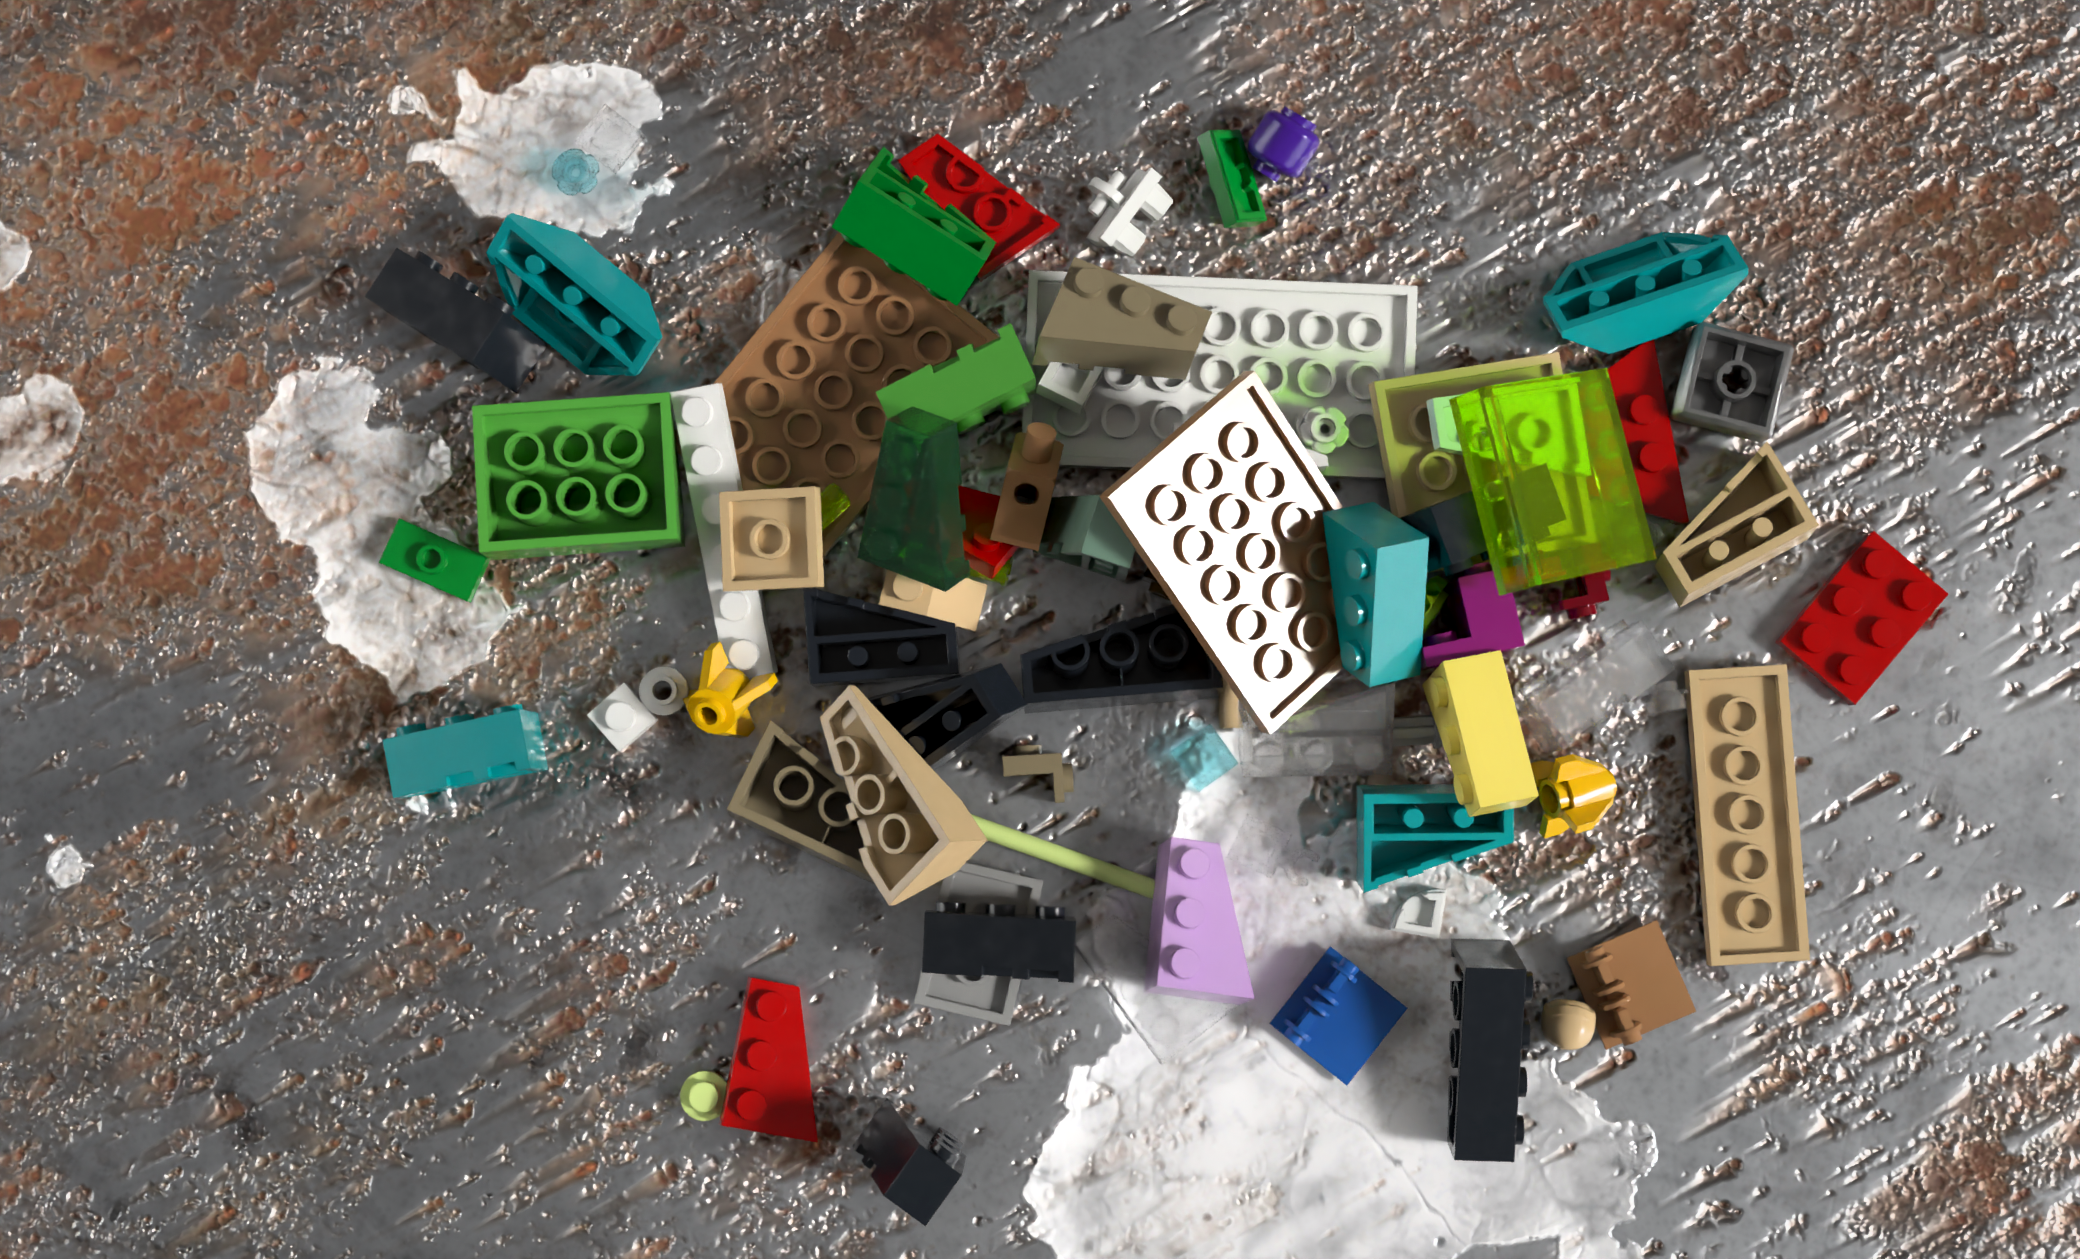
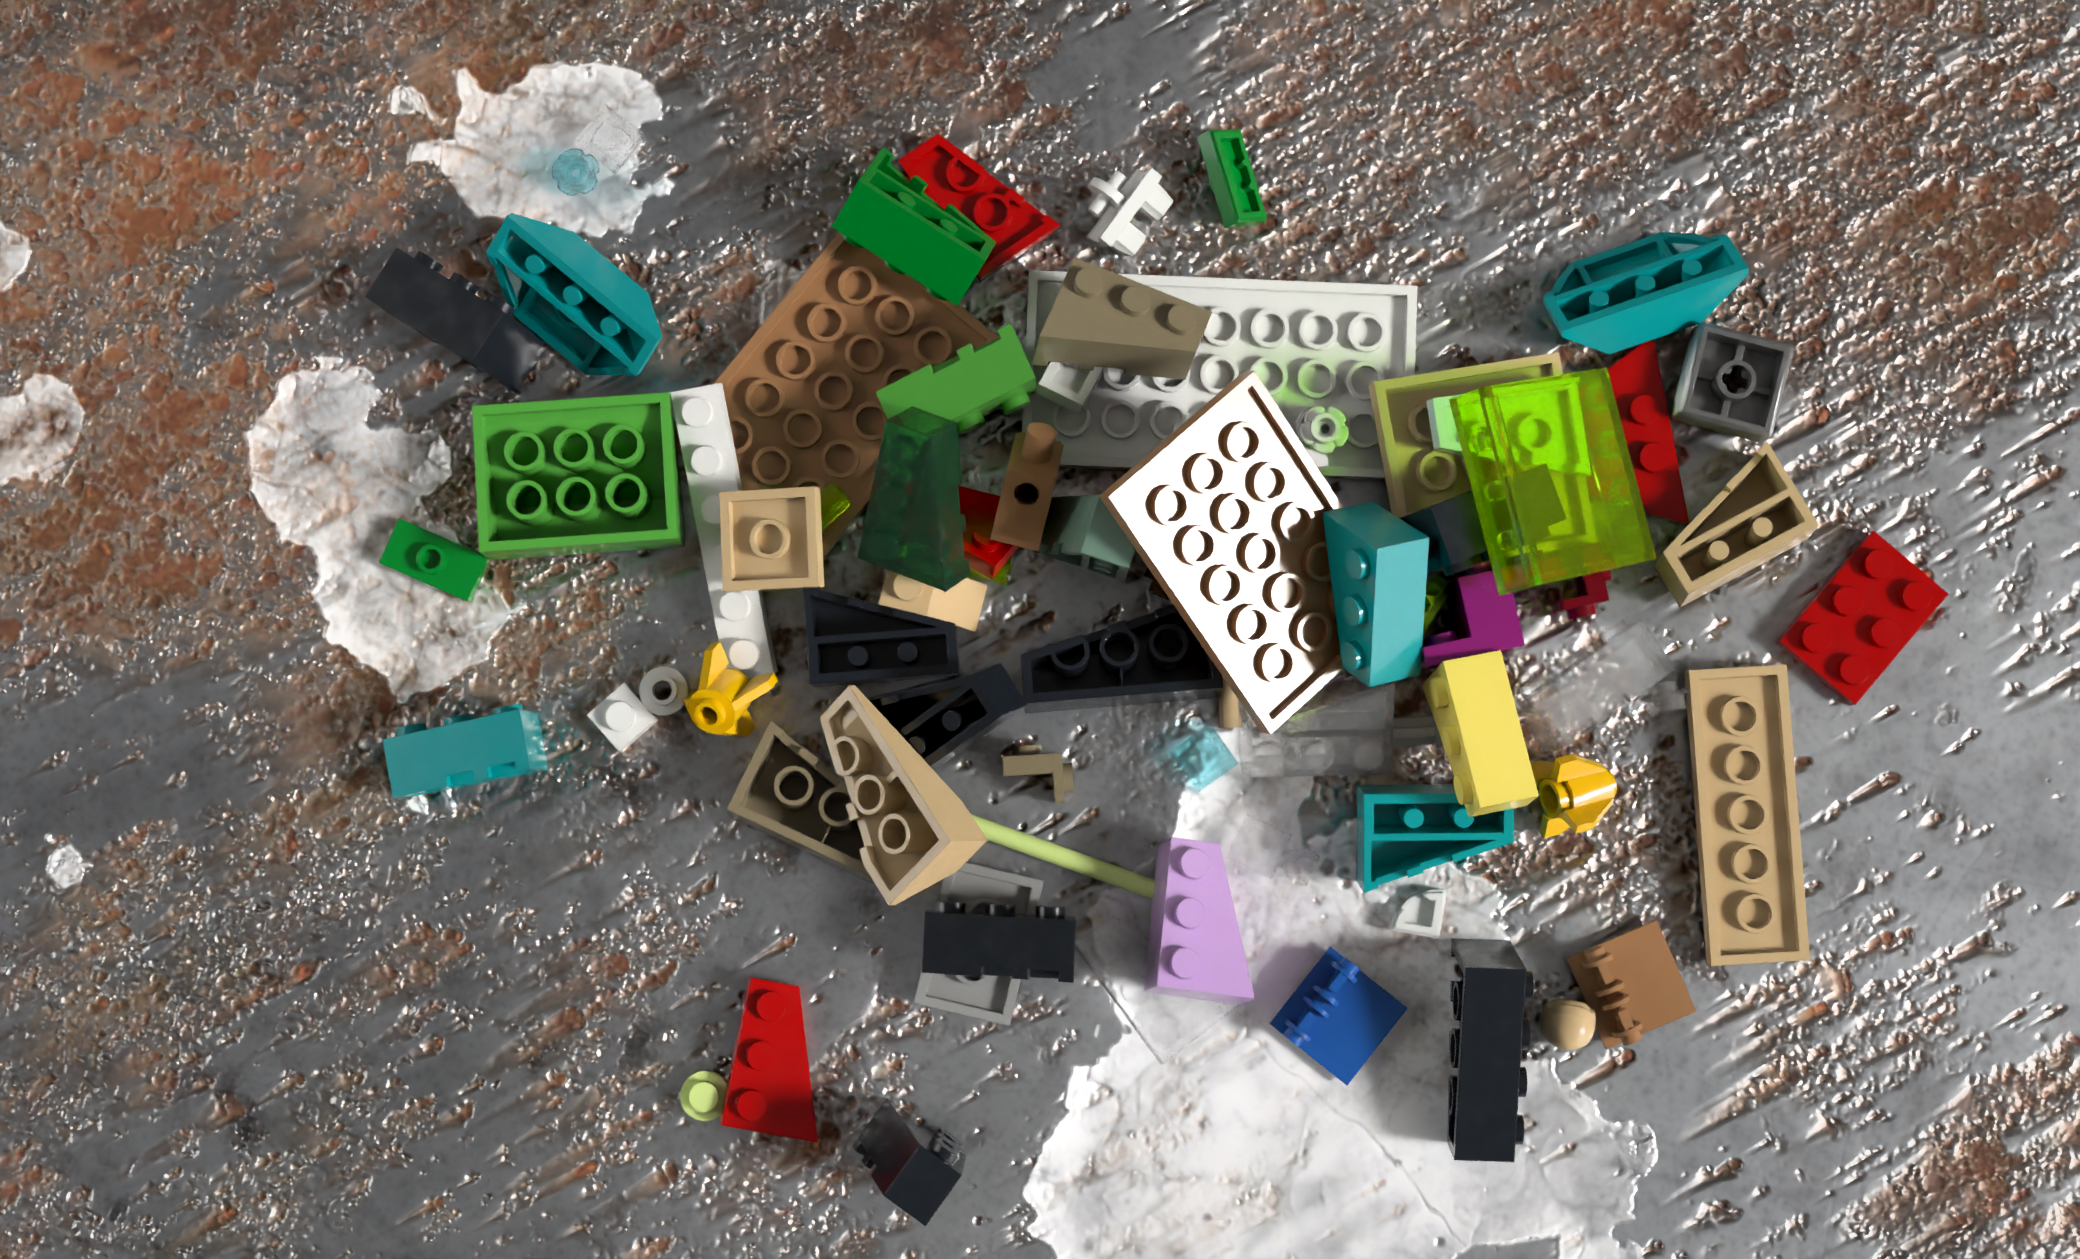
dark purple head [1247,106,1320,182] -> none

